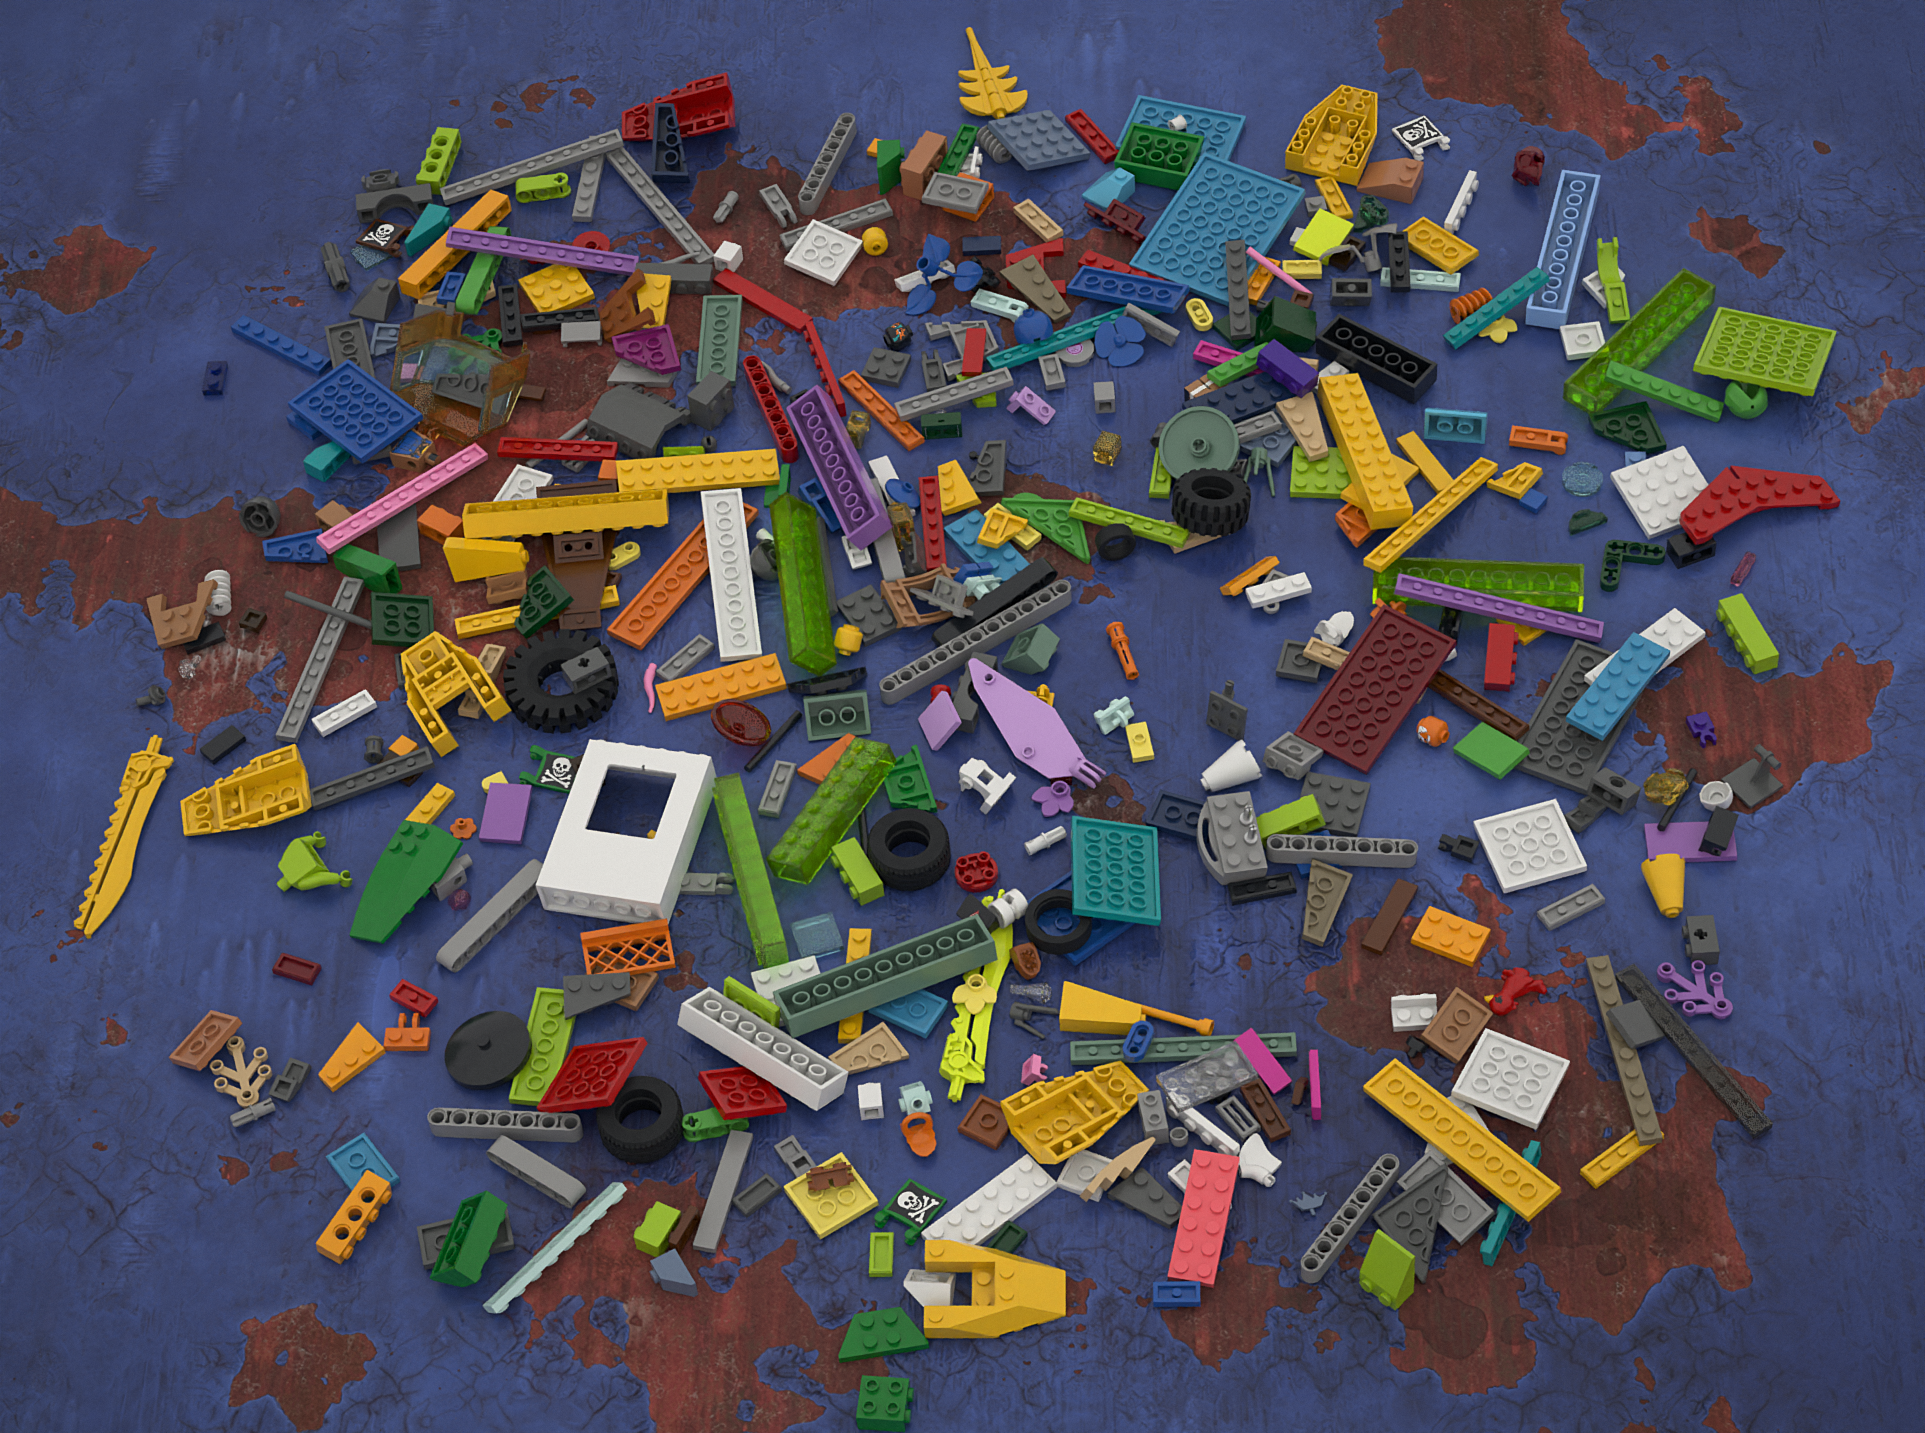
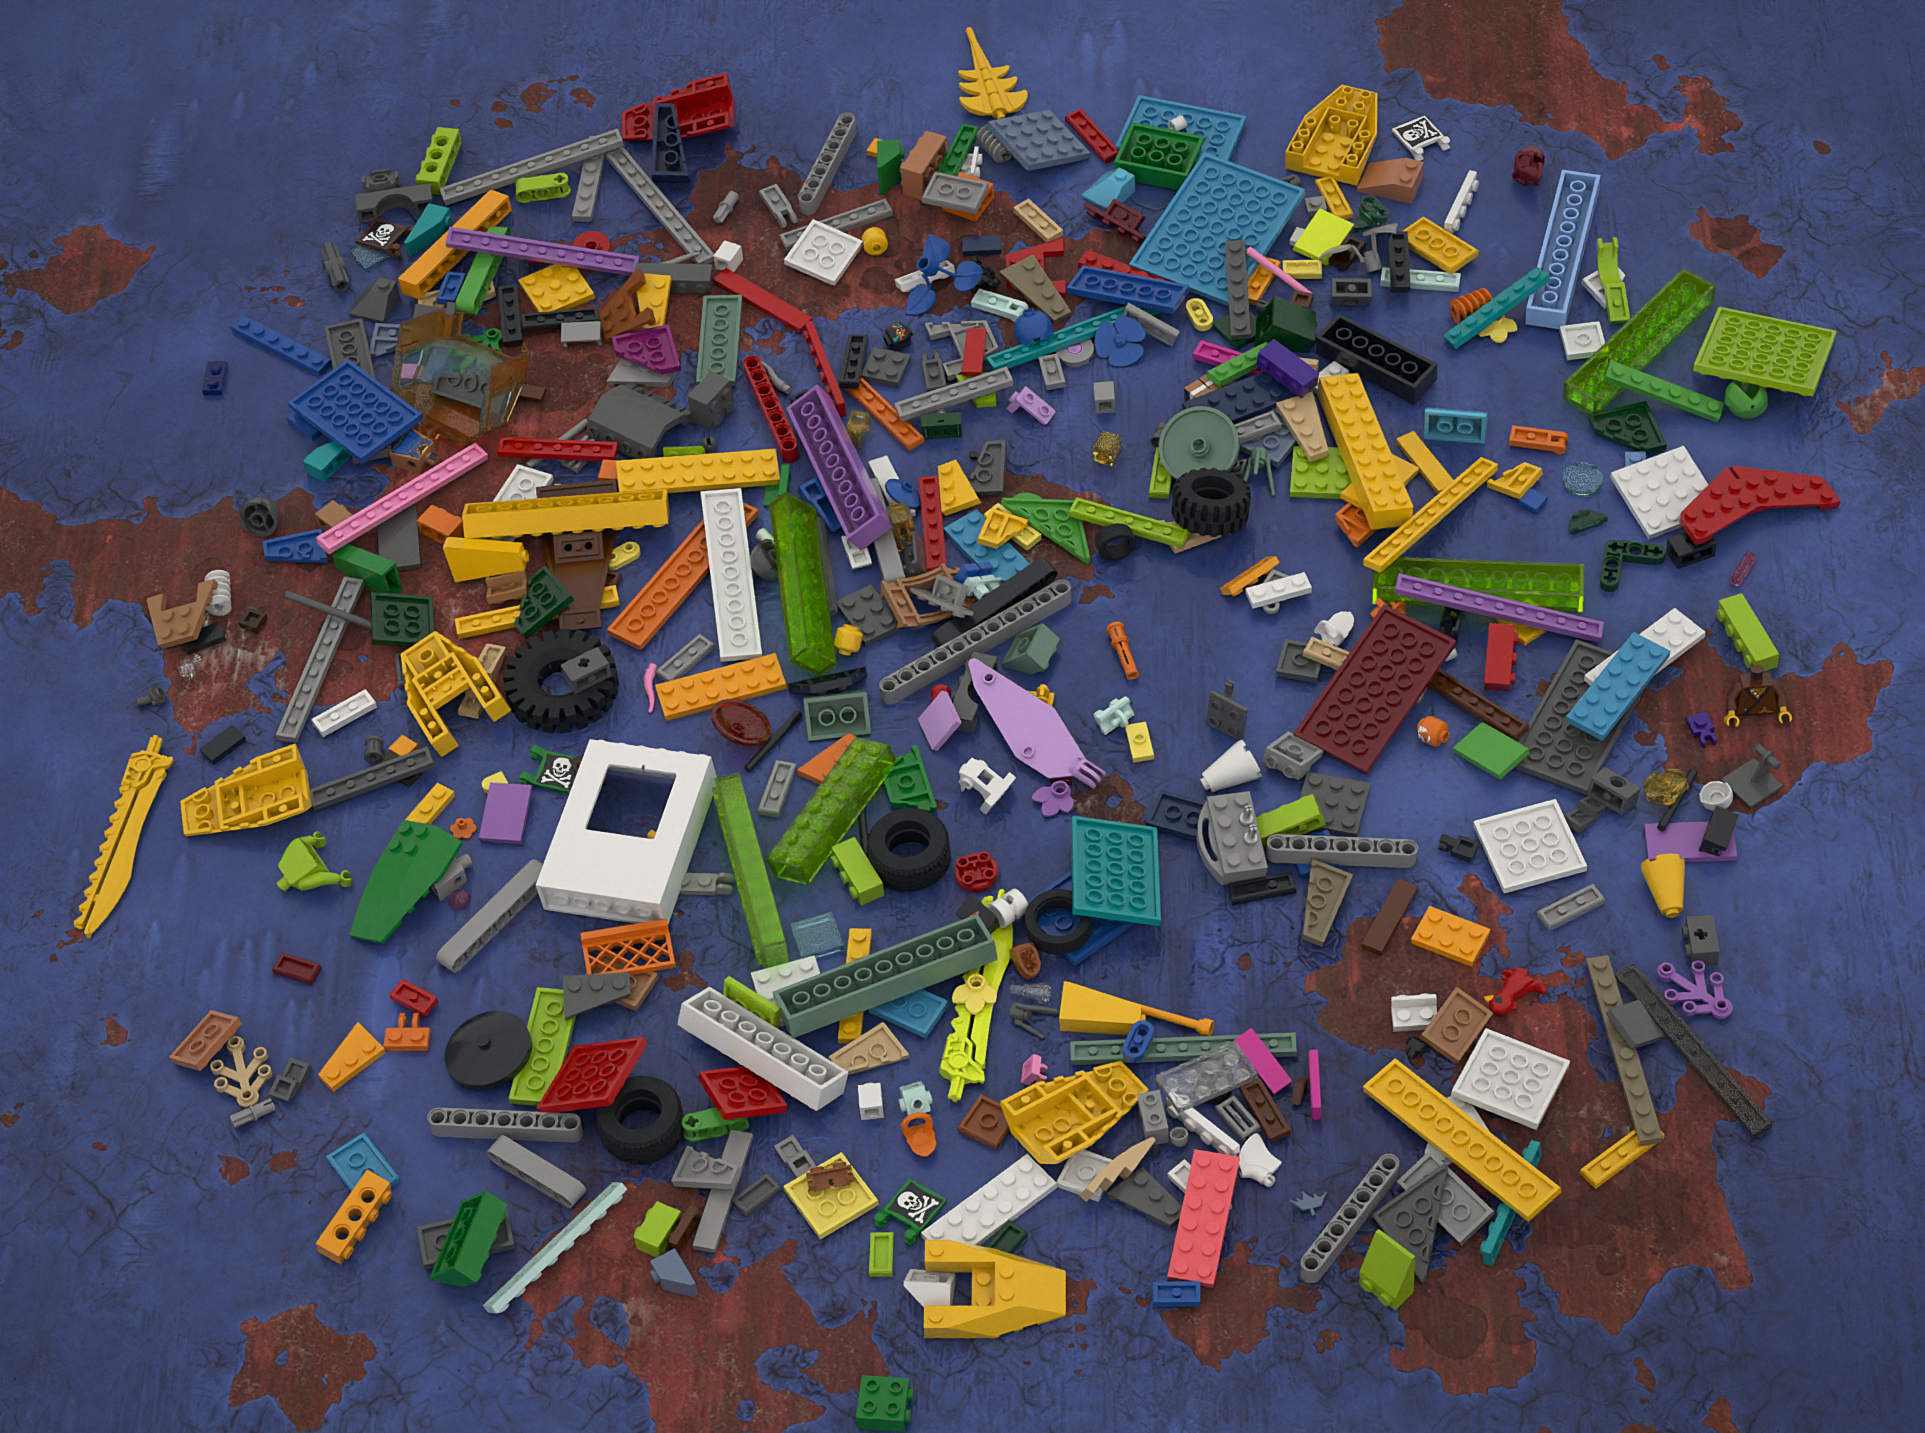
green wing [838,1307,929,1363] -> none
white axle [1024,826,1067,855] -> none
none -> light grey wing [671,1145,742,1190]
none -> black tile [839,334,868,389]
none -> reddish brown torso [1724,665,1792,727]

